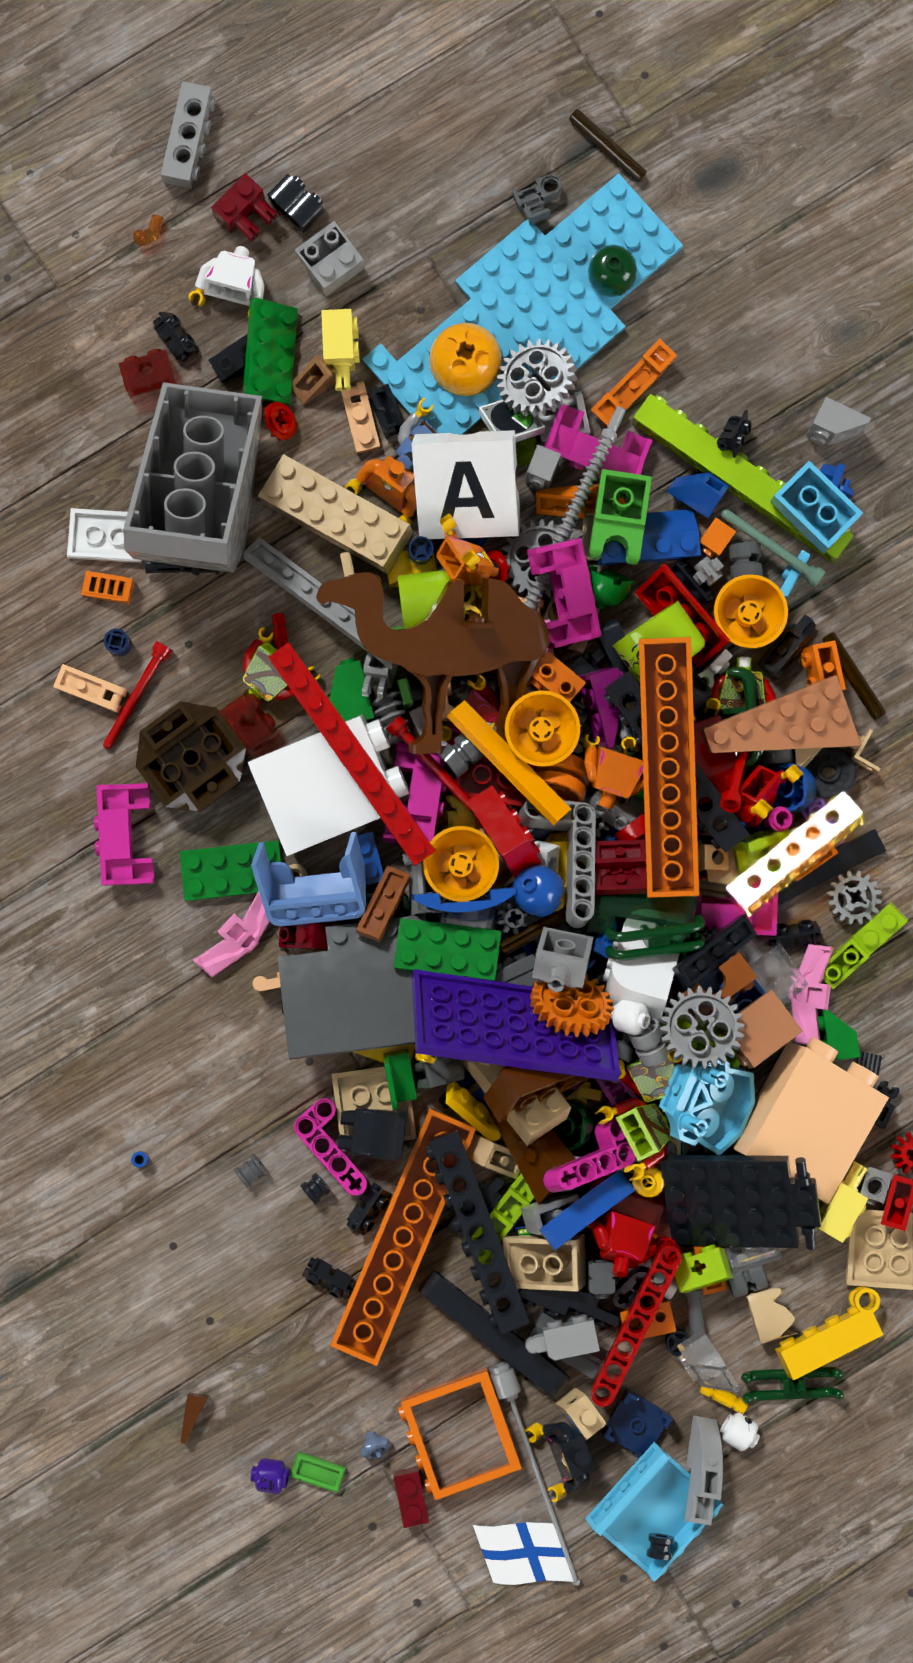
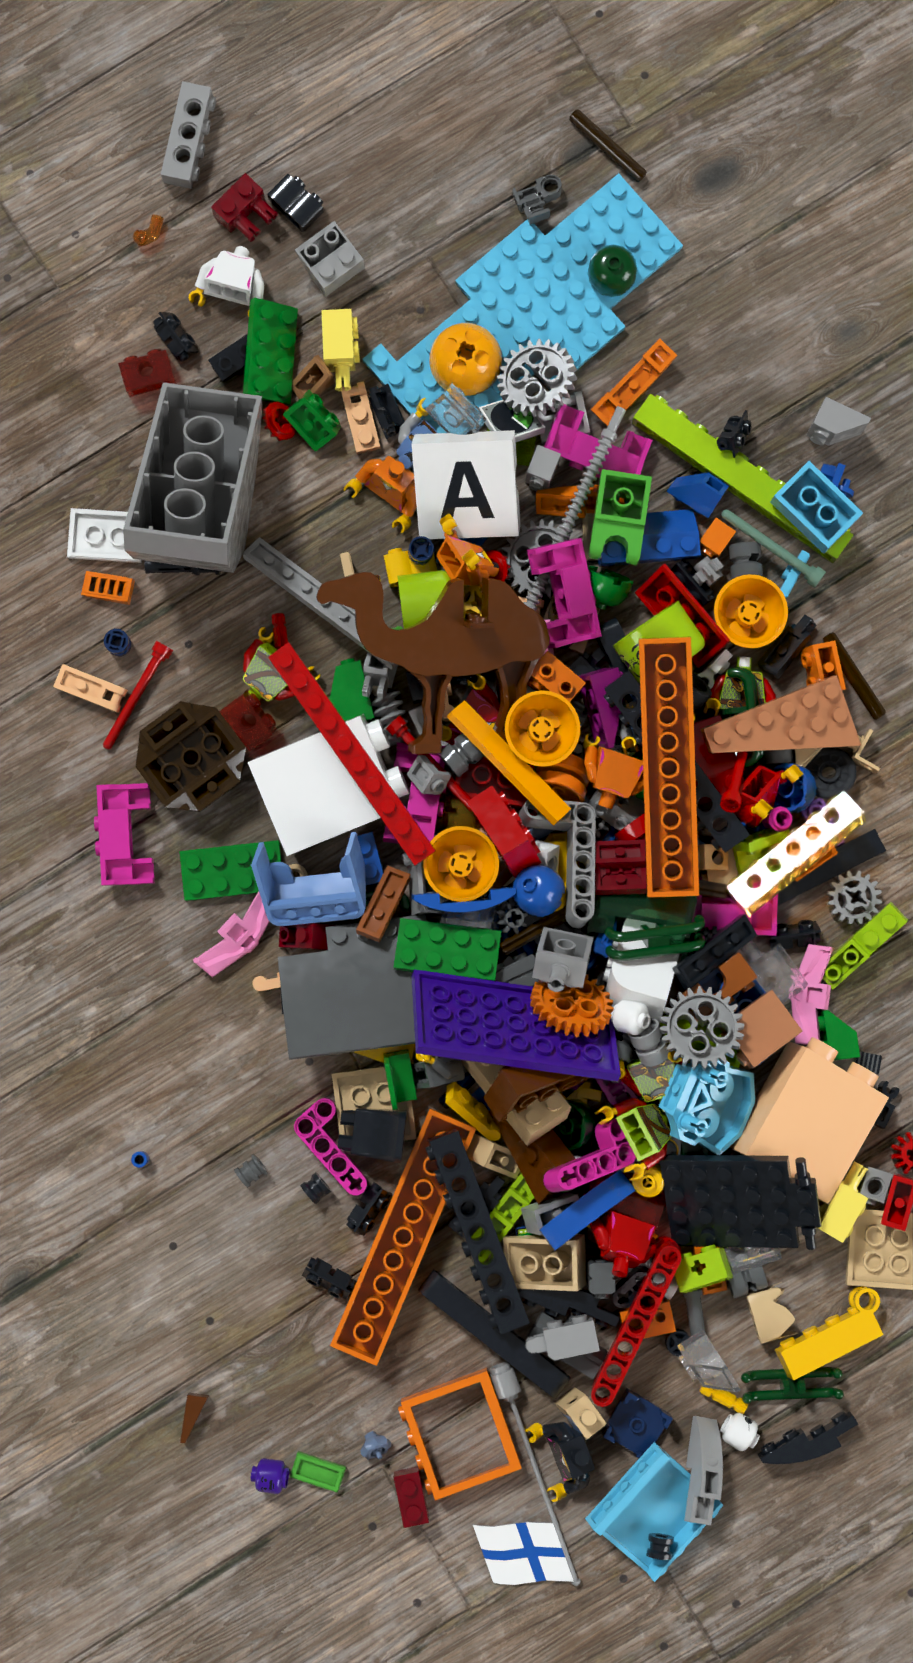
tan brick [258,454,414,574] -> none
bright green tile [398,678,414,711] -> none
none -> green bracket [283,390,341,452]
none -> light grey bracket [407,755,451,795]
none -> clear slope [424,383,486,435]
none -> black slope [757,1411,858,1464]

